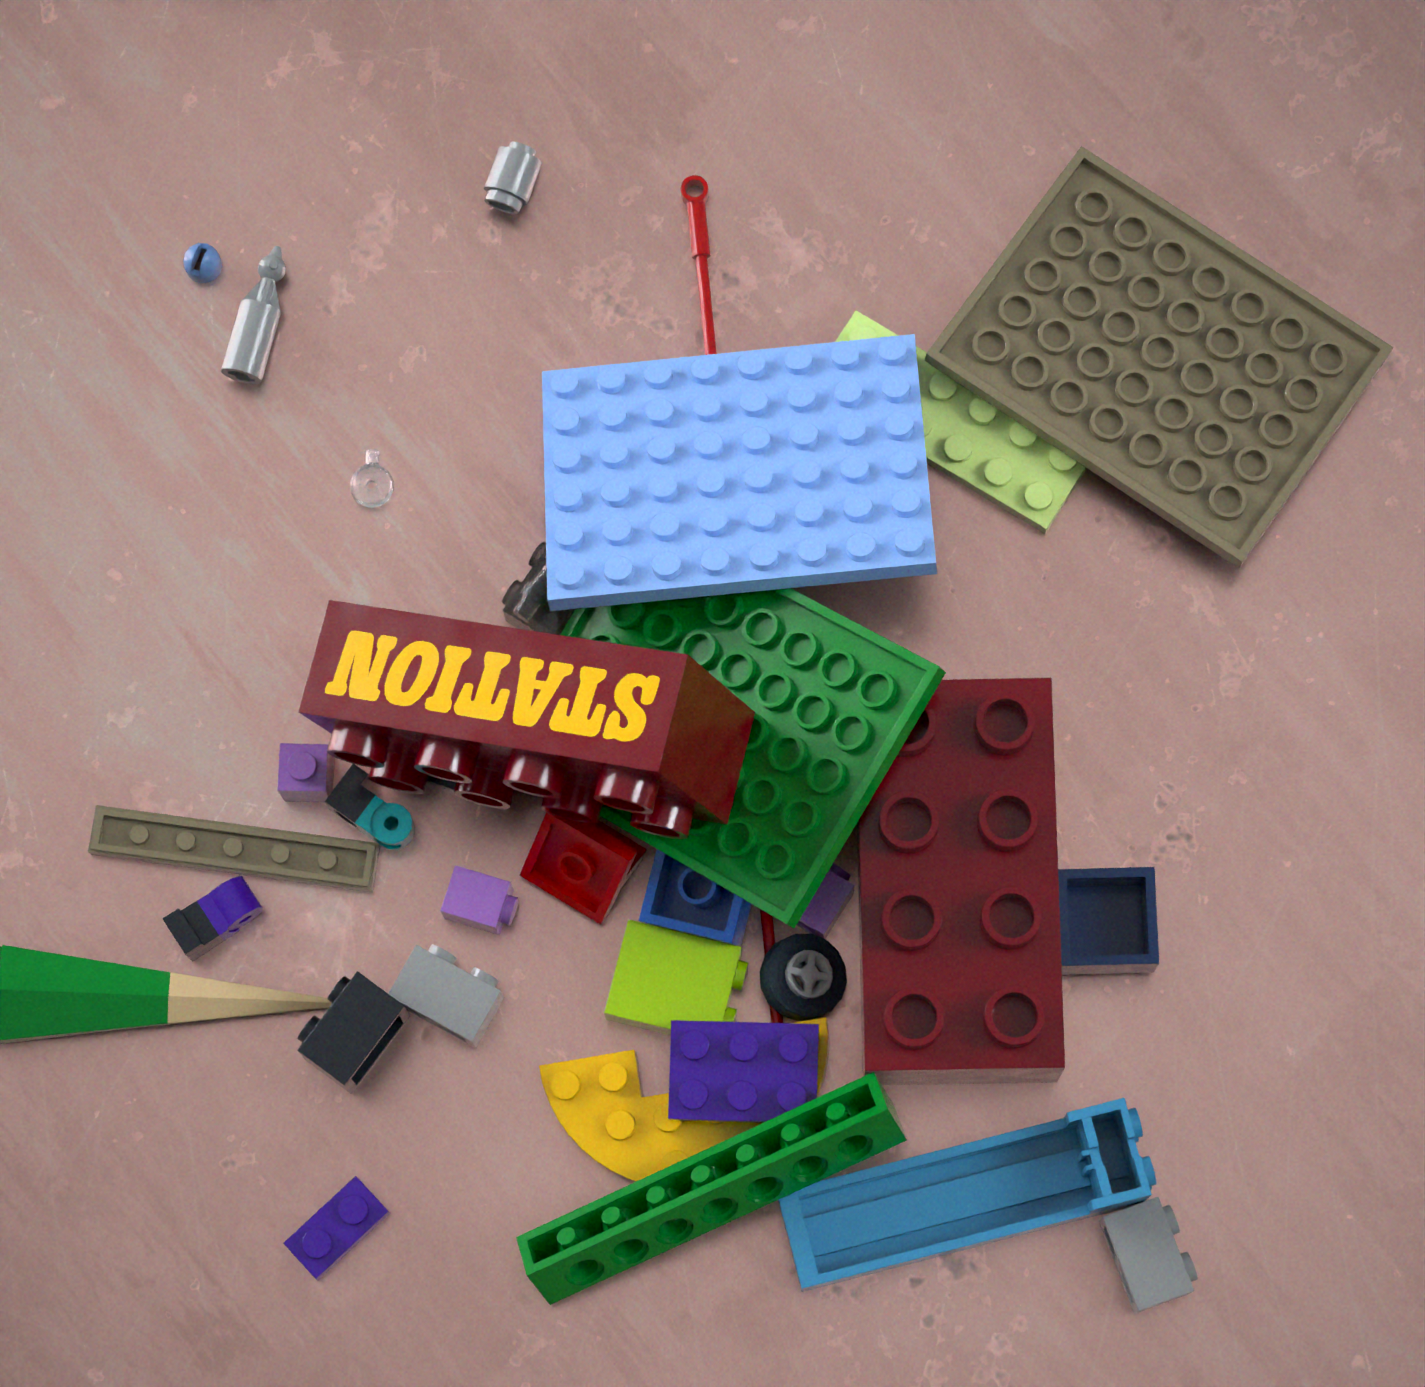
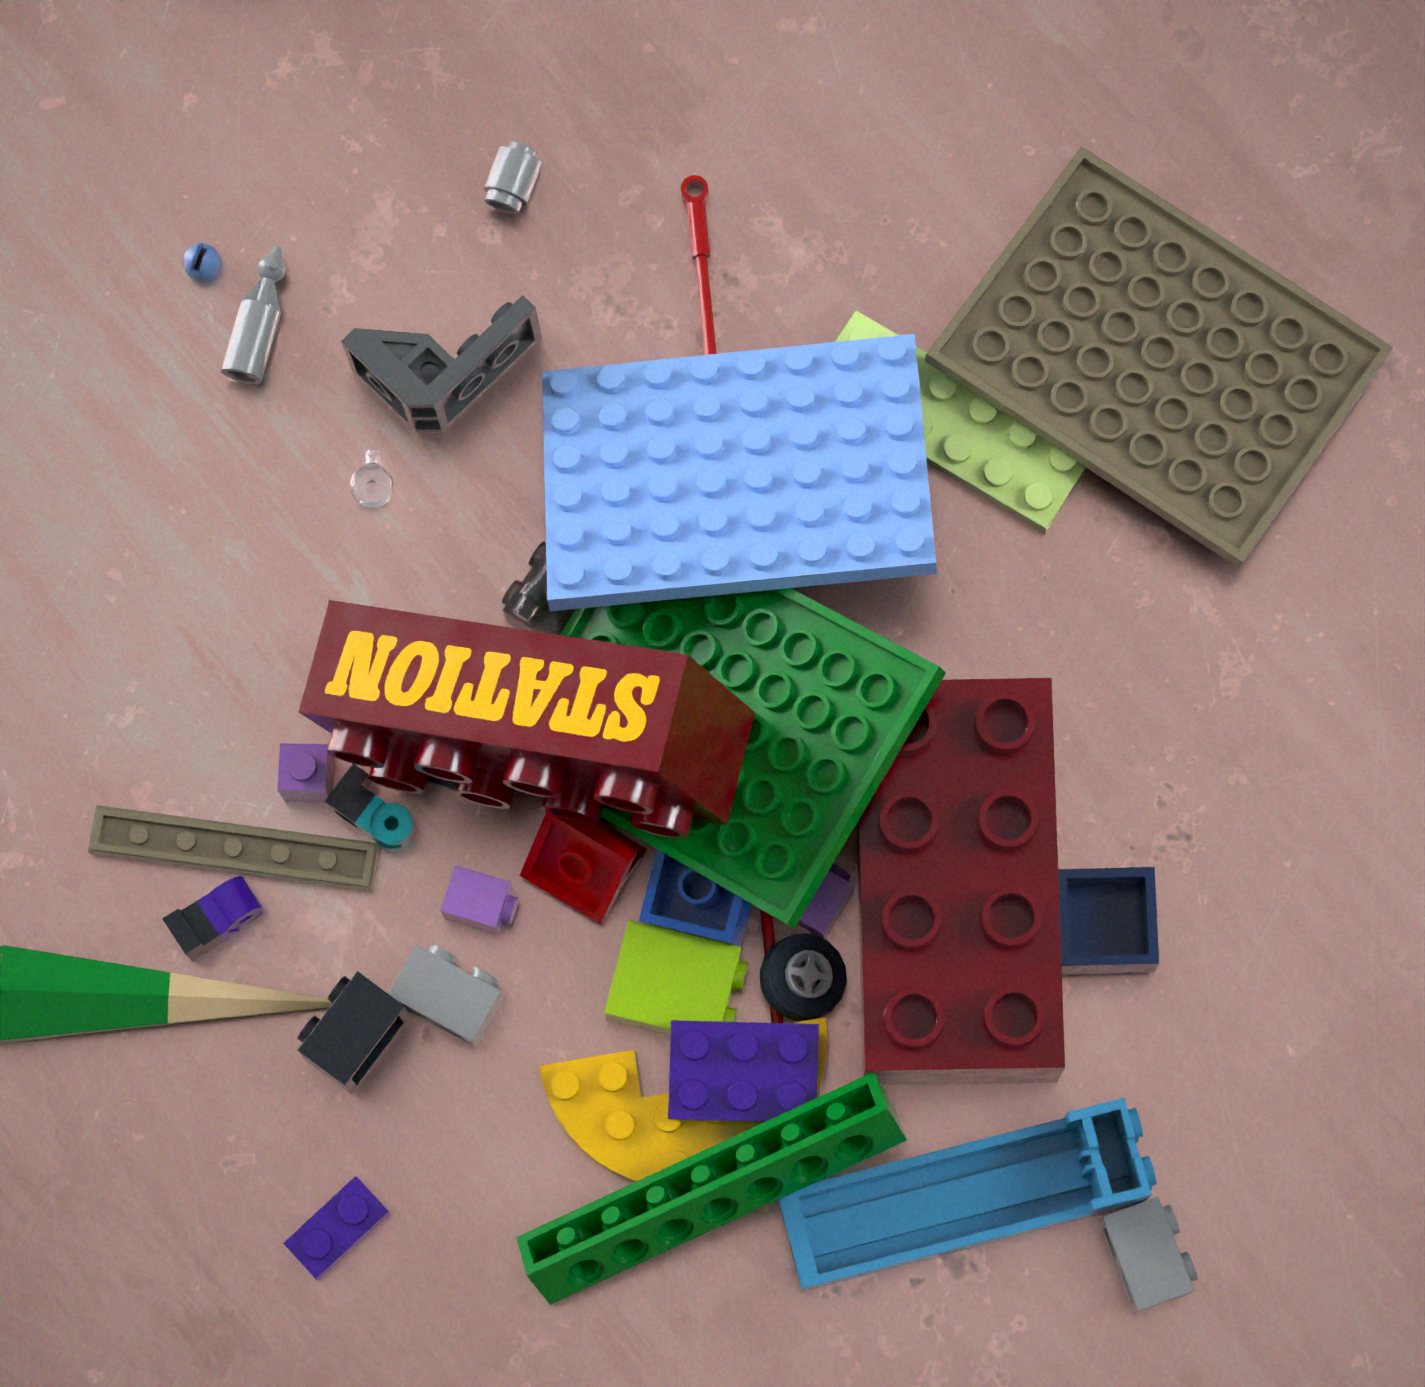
none -> dark grey bracket [341,295,542,433]

